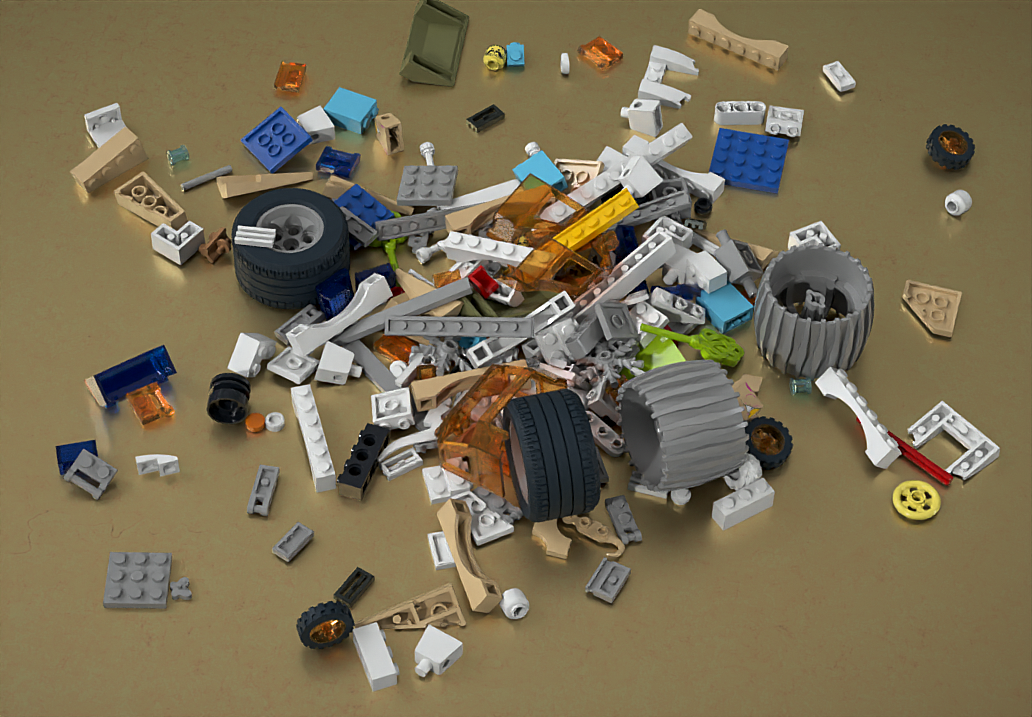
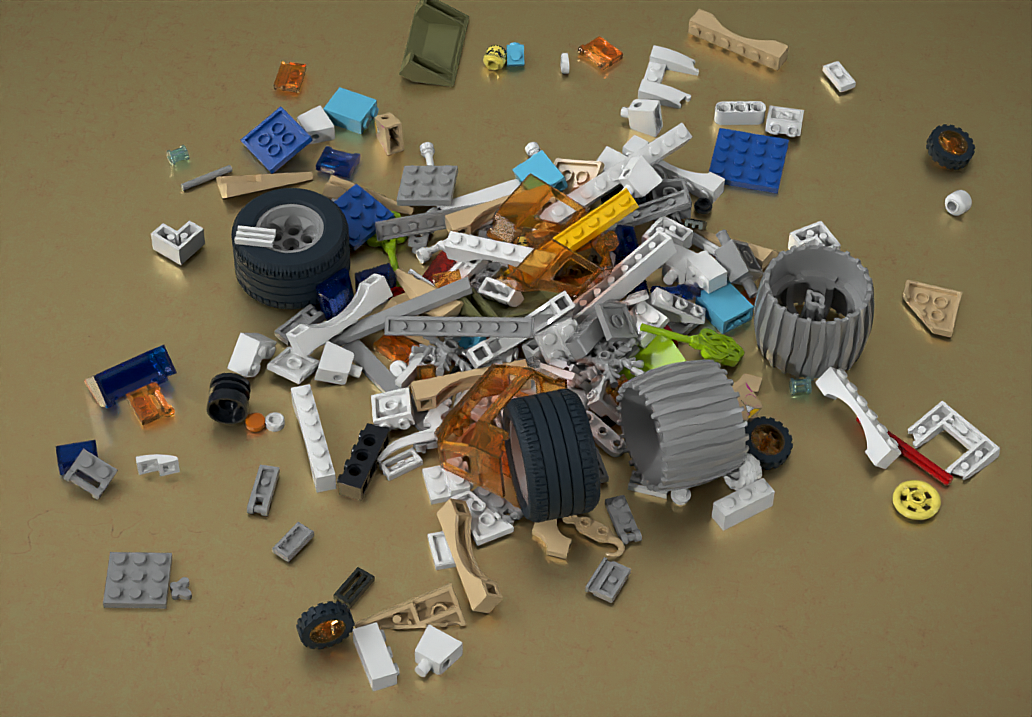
tan wedge [70,127,149,193] -> none
white bracket [84,103,127,148] -> none
tan wedge [114,171,188,231] -> none
medium nougat hips [199,227,232,263] -> none
light grey plate [340,206,378,248] -> none
pearl dark grey tile [466,104,505,133] -> none
red panel [468,265,499,299] -> none
white head [499,588,530,619] -> none
none -> clear red slope [423,250,457,285]

